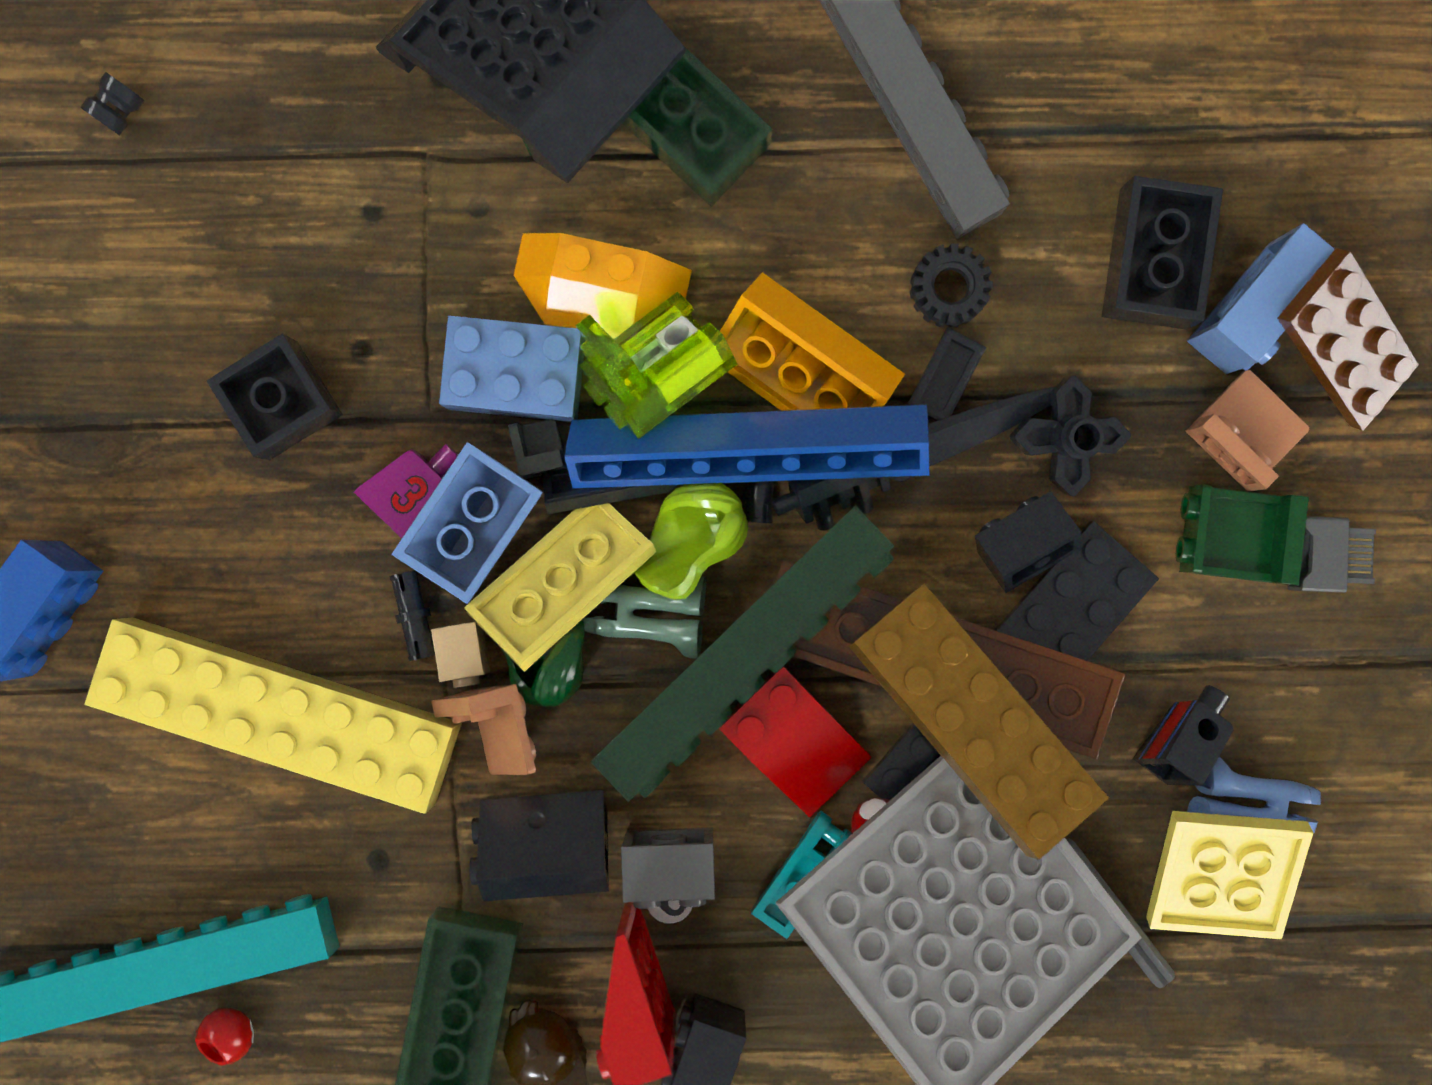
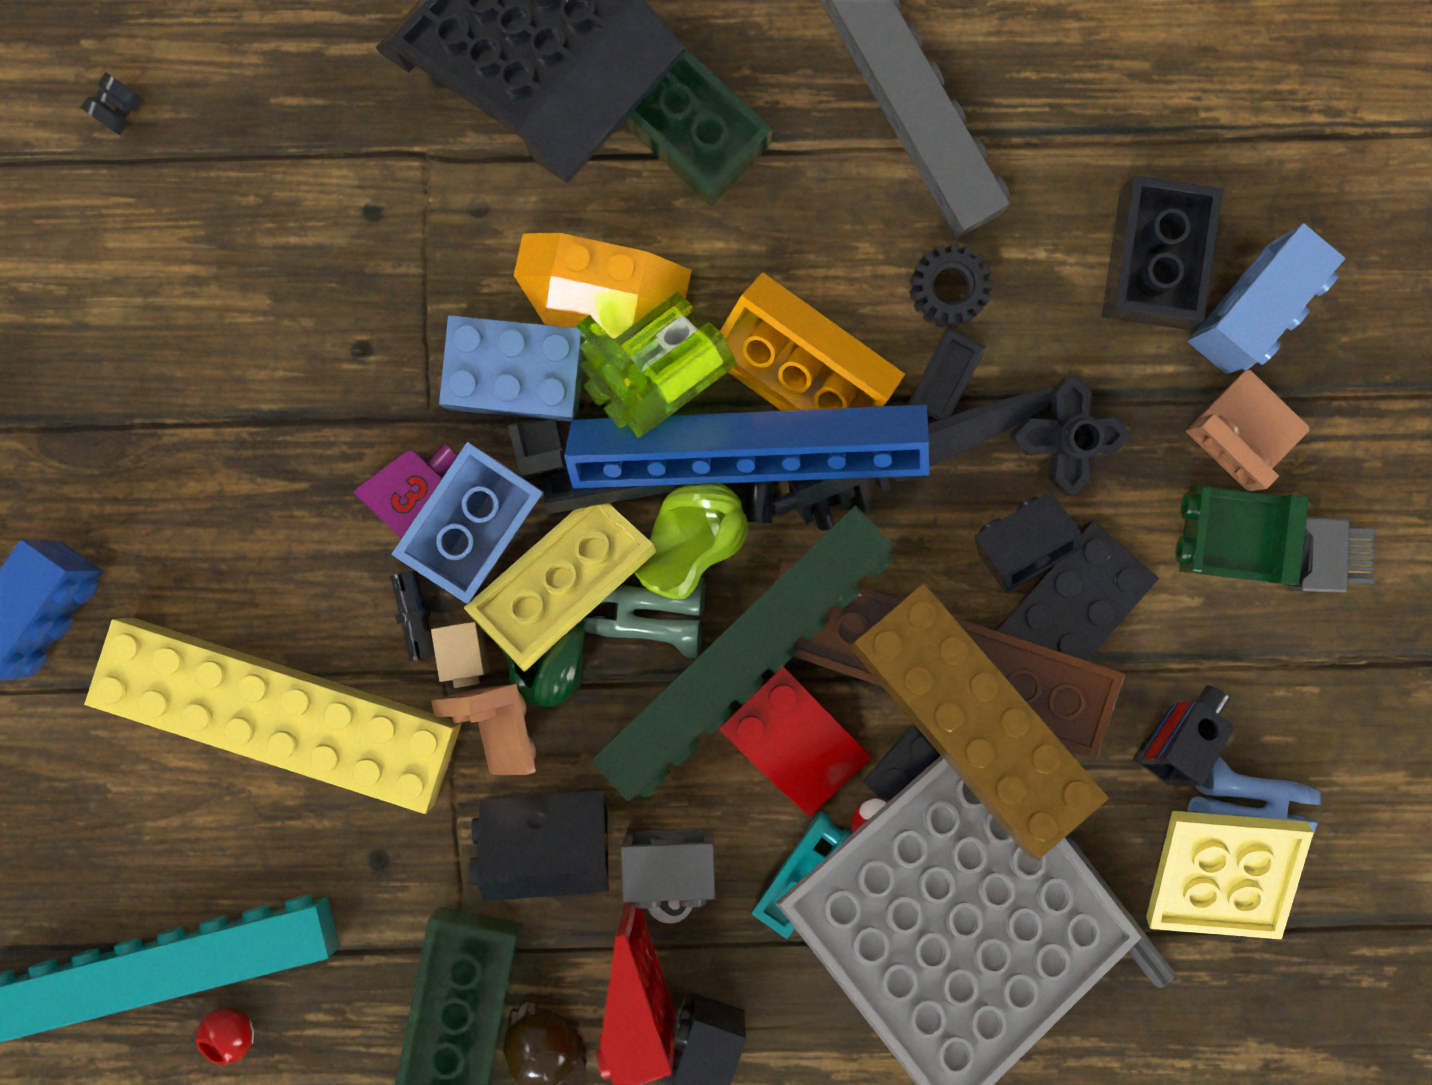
black brick [206,333,343,461] -> none
plate [1277,248,1419,431] -> none

